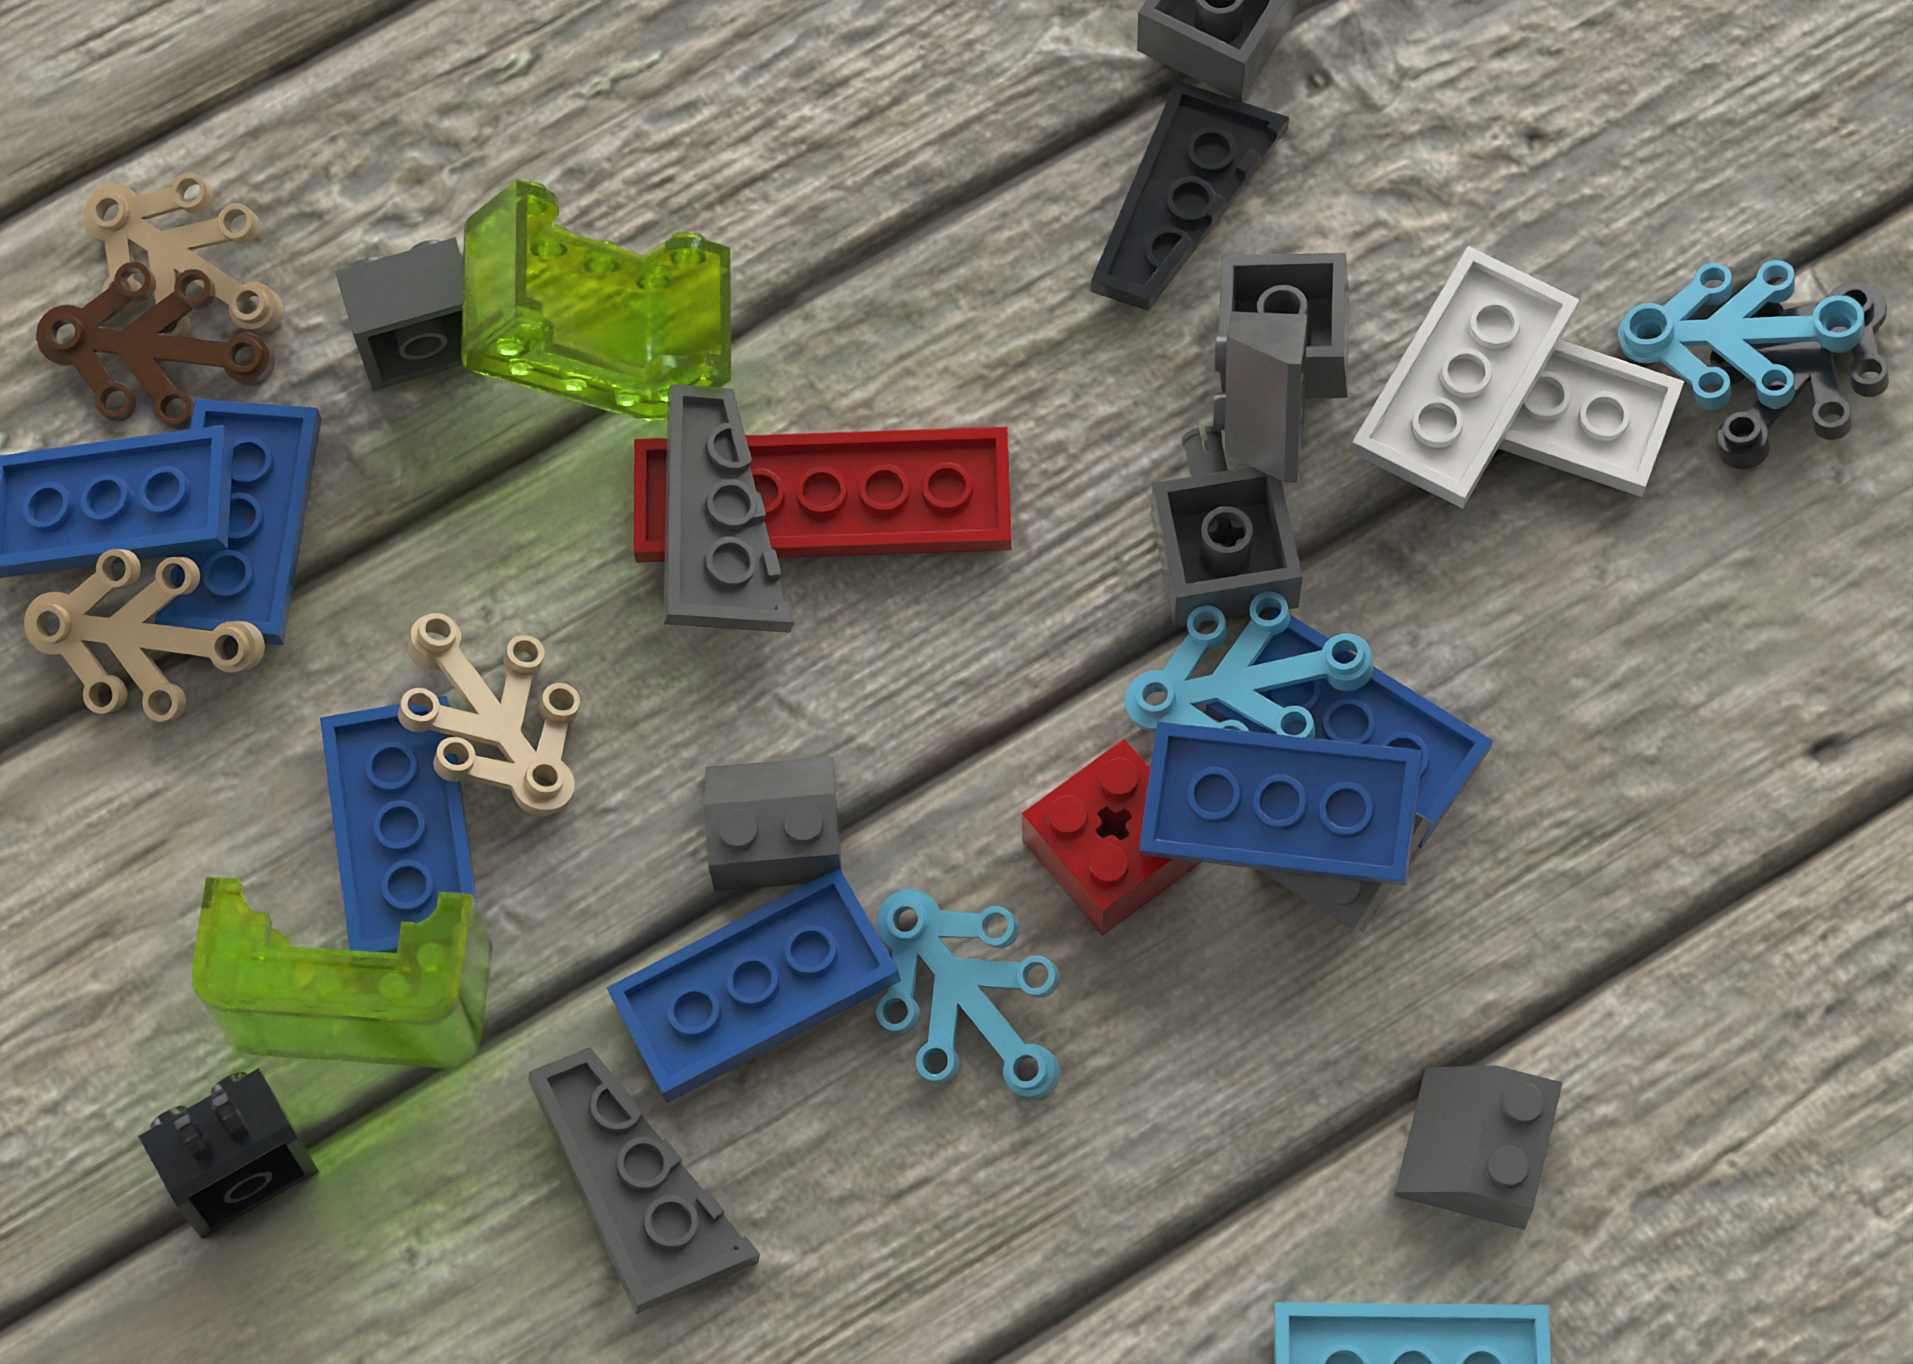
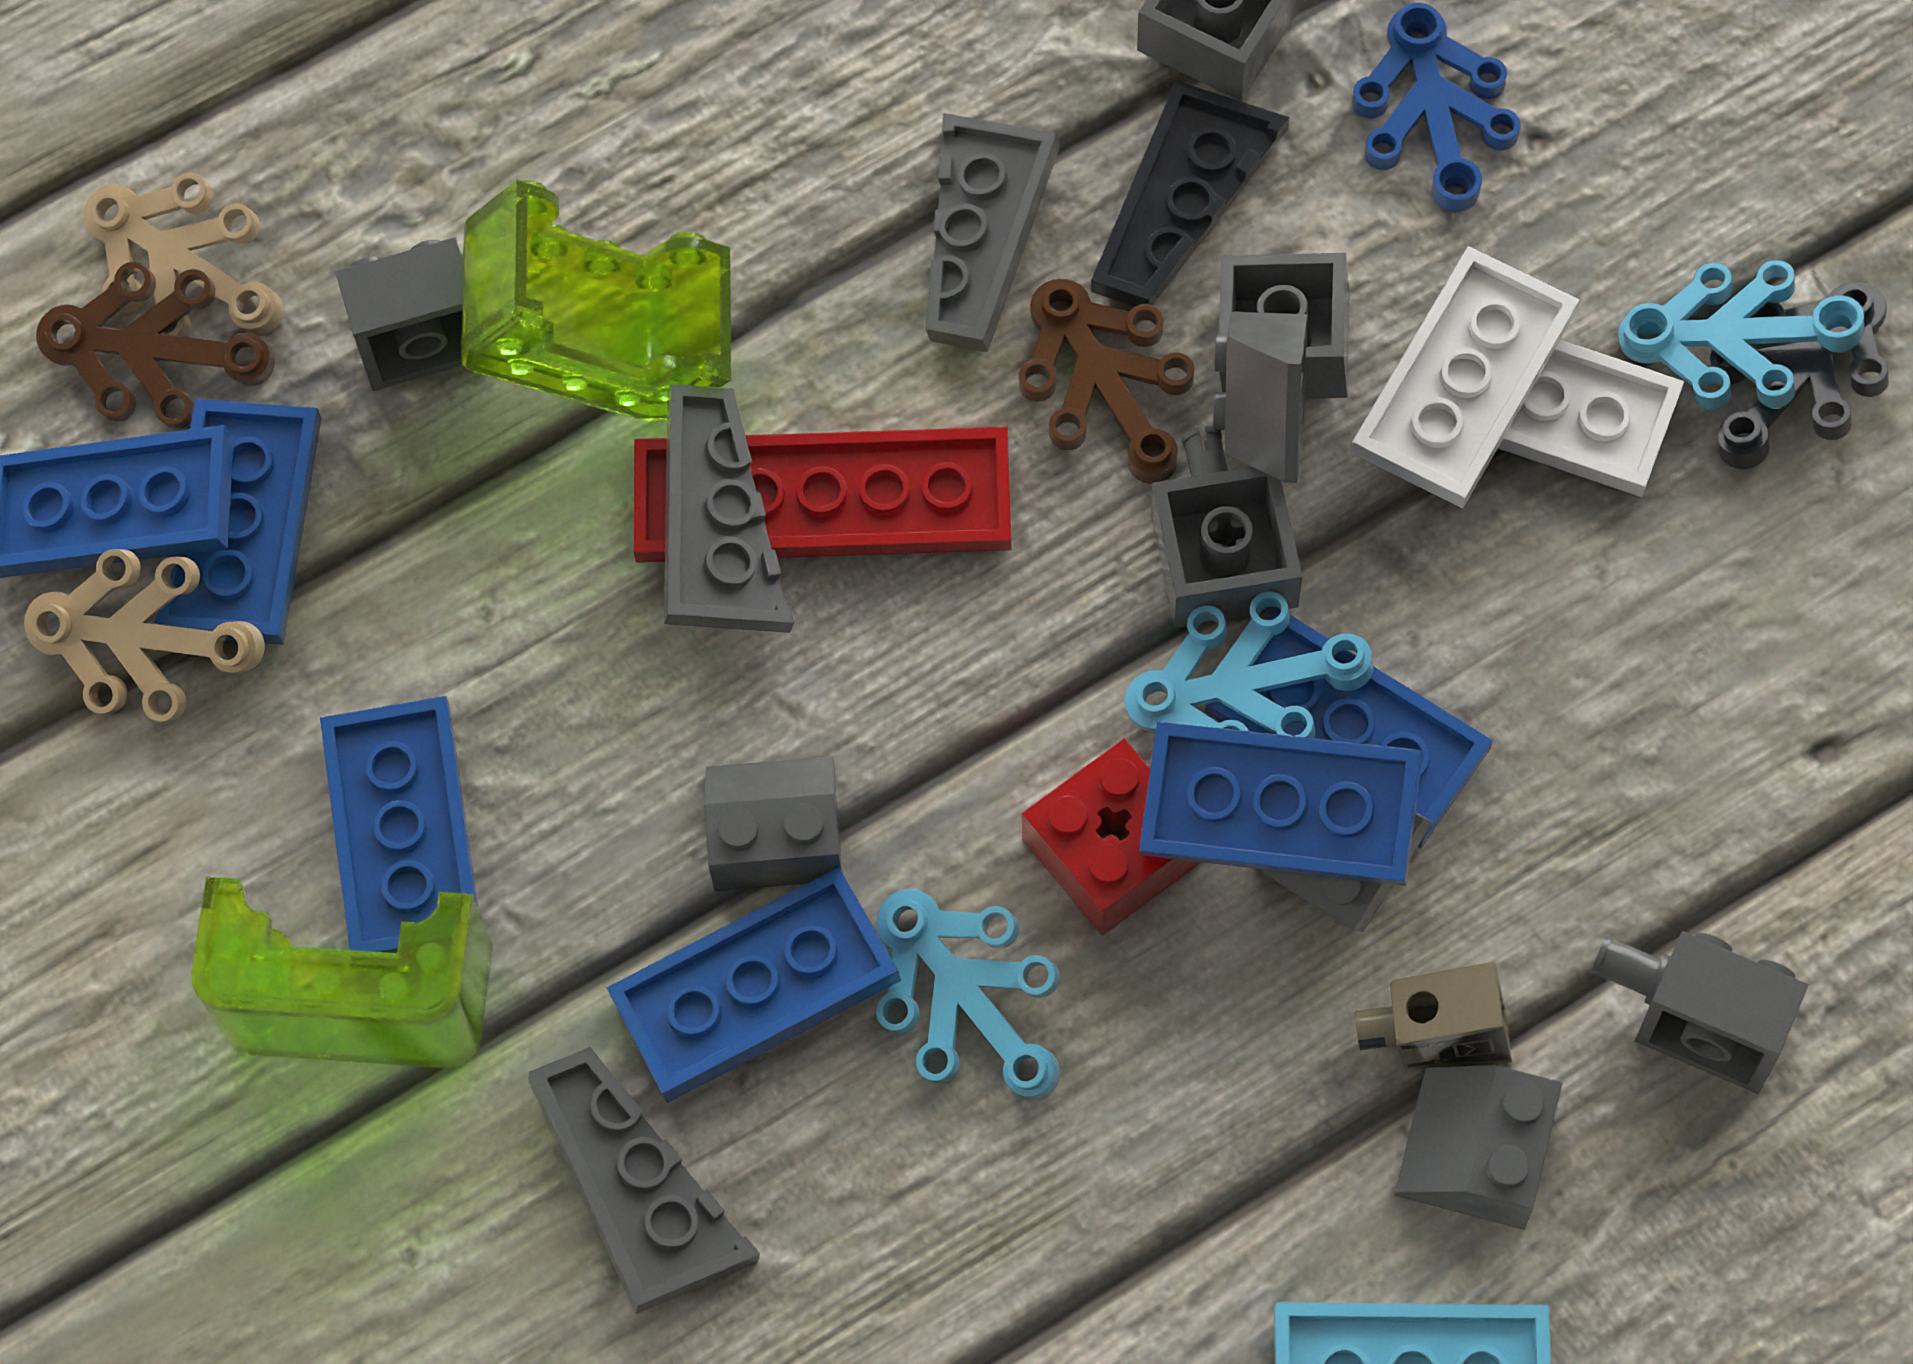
black hinge [138,1068,319,1239] -> none
tan plant [398,613,580,817] -> none
none -> dark grey wing [926,113,1060,352]
none -> reddish brown plant [1019,279,1195,484]
none -> blue plant [1352,3,1521,212]
none -> dark tan torso [1355,962,1512,1070]
none -> dark grey brick [1590,931,1809,1094]

